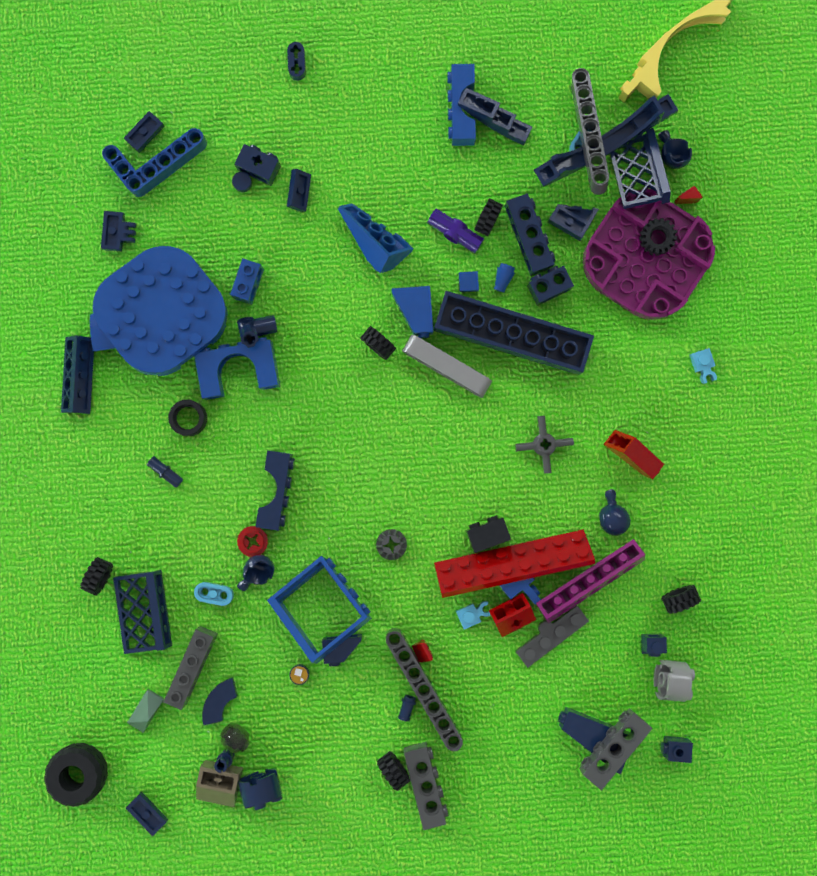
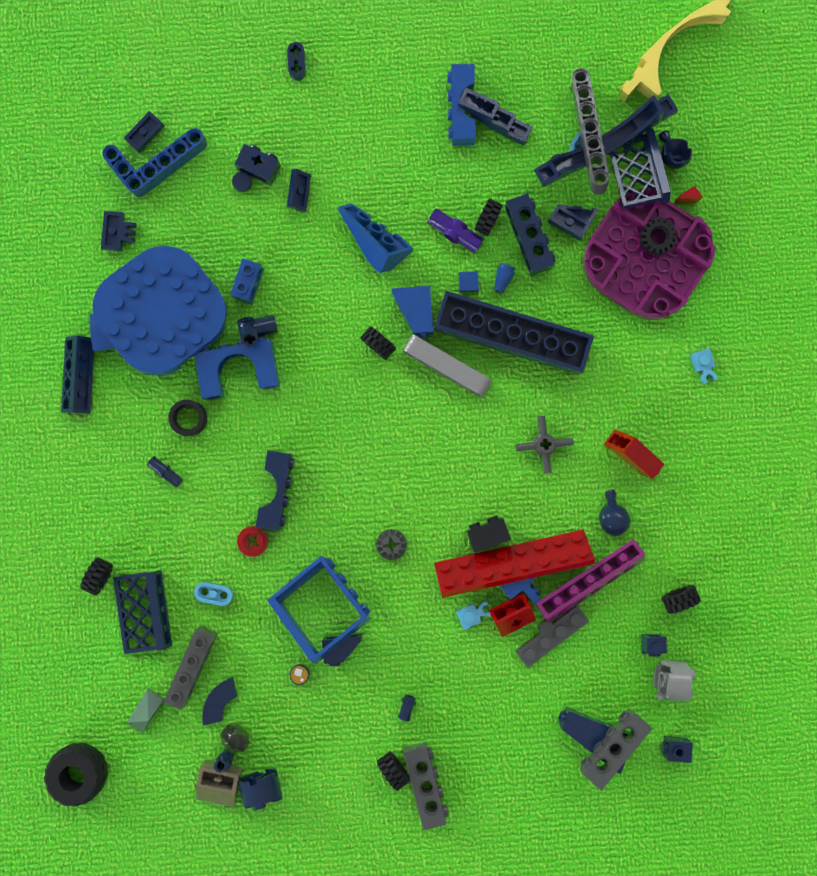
dark blue plate [126,792,168,836] -> none
dark blue hair [237,555,275,591] -> none
dark grey beam [386,628,463,751] -> none
red slope [412,639,433,663] -> none
dark blue brick [527,266,574,306] -> none

